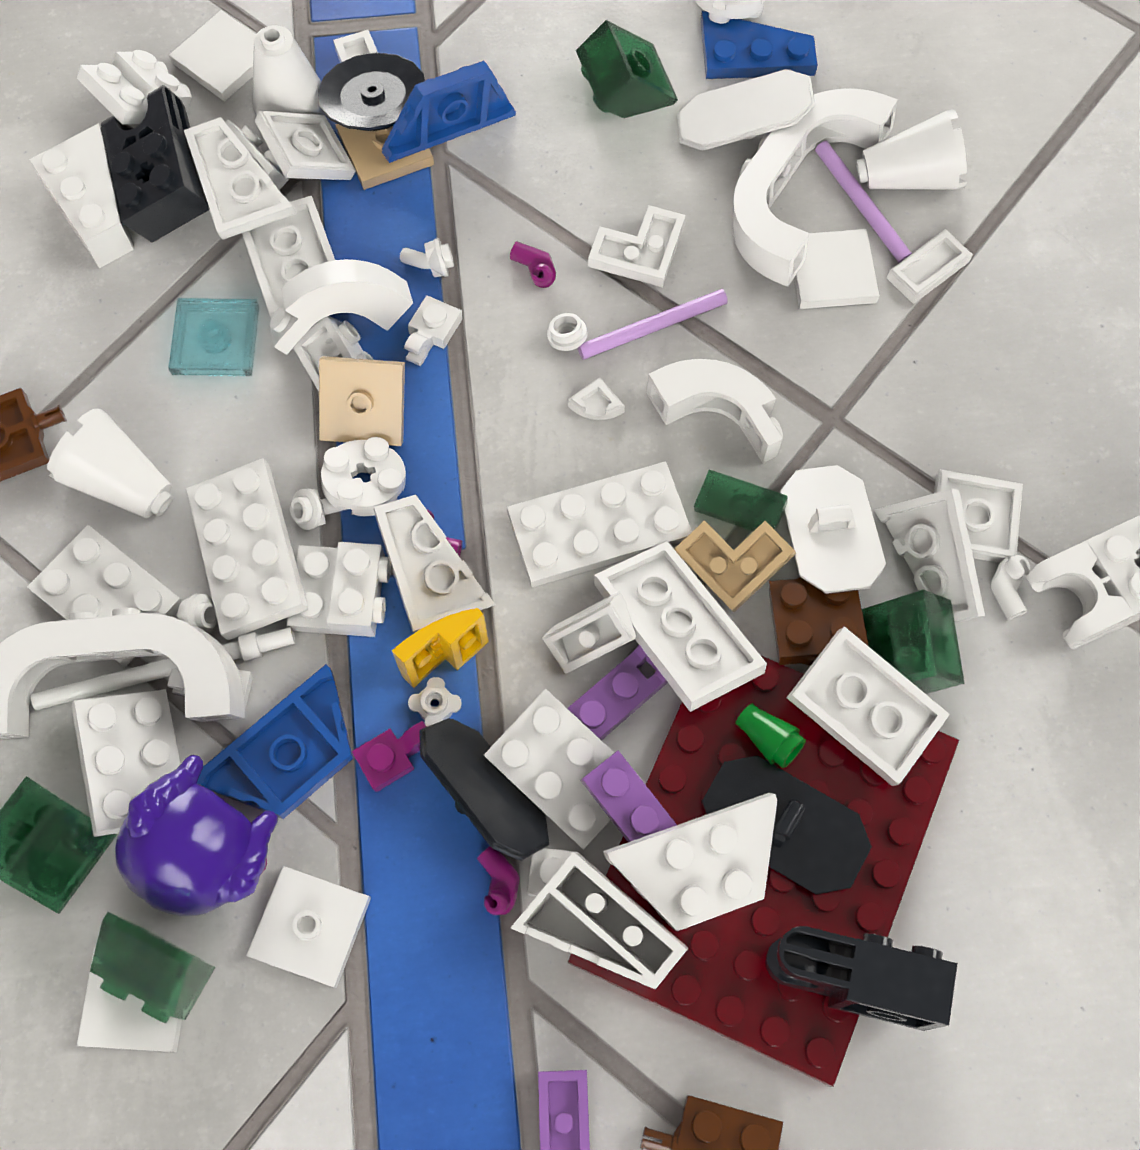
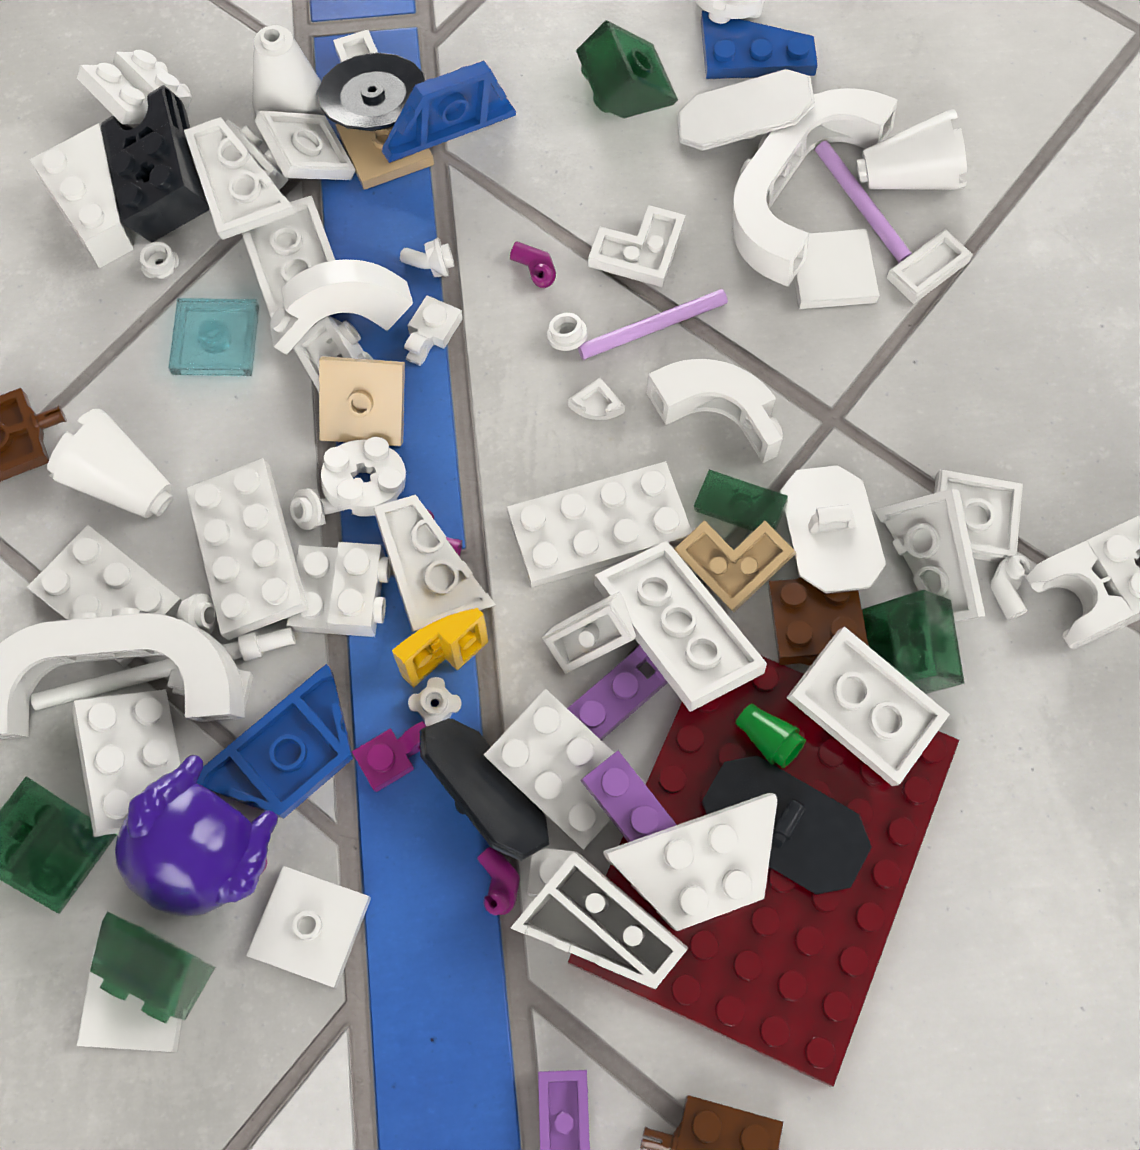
white tile [169,10,256,102] -> none
black brick [765,926,958,1031] -> none
none -> white plate [140,242,179,279]

